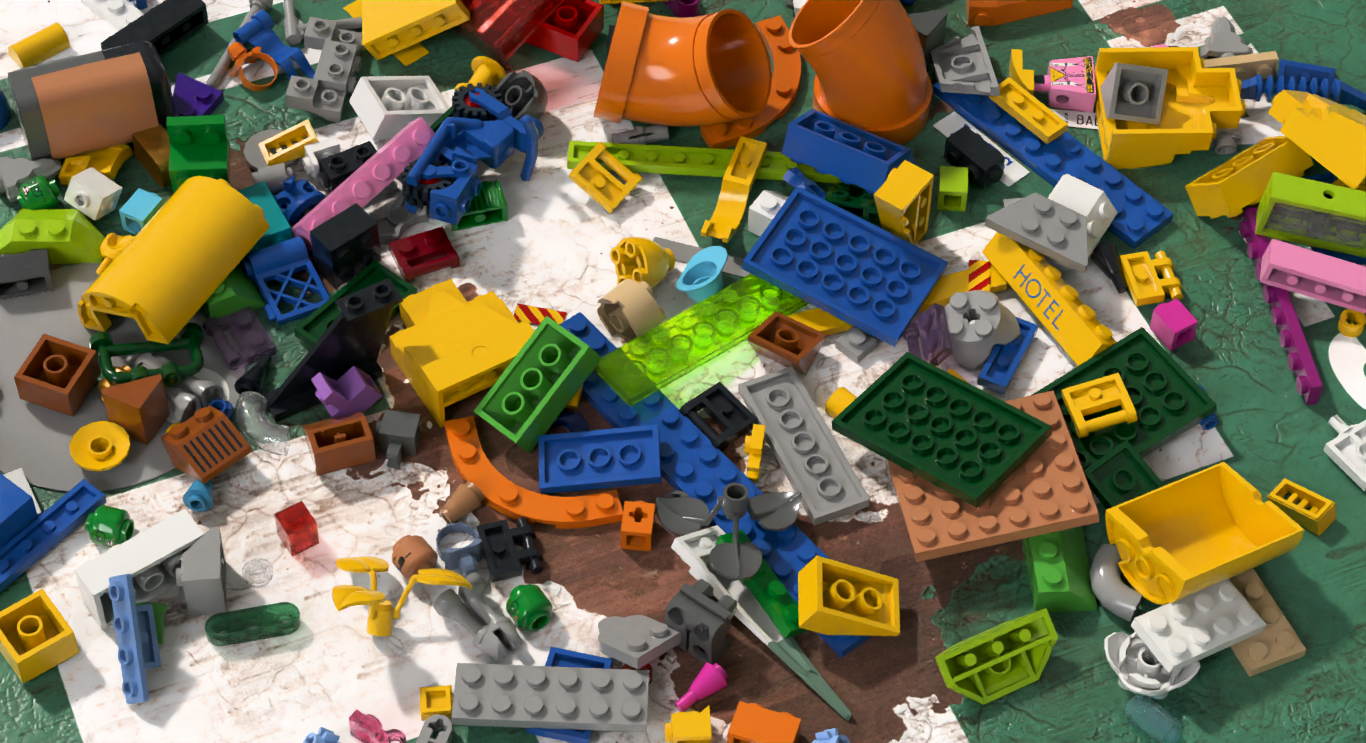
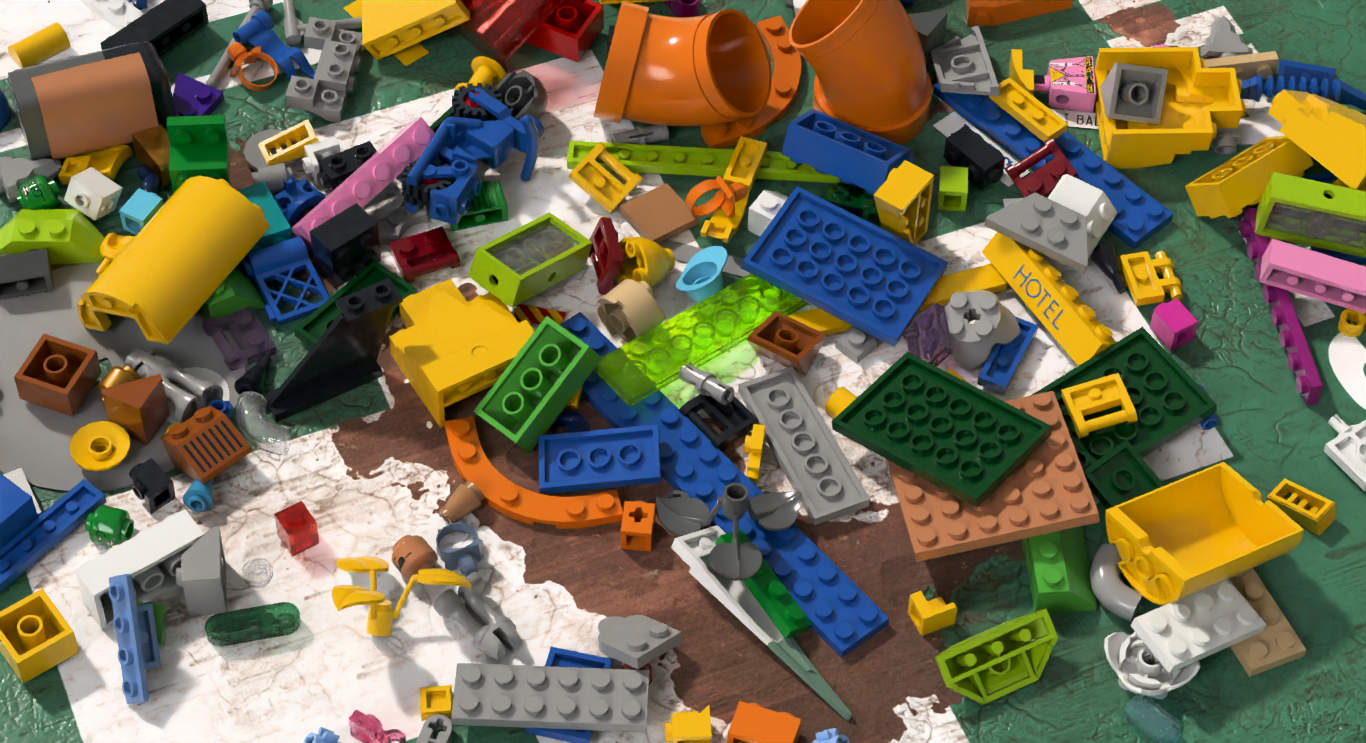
dark green bar [89,322,204,387] -> none
dark orange slope [302,411,376,476] -> none
medium lavender brick [311,366,383,418] -> none
white slope [349,76,450,139] -> none
dark grey brick [375,409,422,469] -> none
black plate [476,517,543,582] -> none
green head [506,584,552,631] -> none
dark grey hips [664,579,737,665] -> none
dark pink cone [674,662,728,712] -> none
blue plate [782,167,827,200] -> none
yellow slope [798,556,900,636] -> none
sticker [968,260,990,292] -> none
none -> black brick [129,458,176,514]
none -> dark blue arm [137,164,162,194]
none -> lime brick [468,212,593,308]
none -> dark red plate [588,217,625,295]
none -> medium nougat tile [620,183,699,244]
none -> light grey pin [679,363,735,405]
none -> orange piece [685,175,747,218]
none -> yellow panel [907,591,957,636]
none -> dark red plate [1004,137,1079,198]

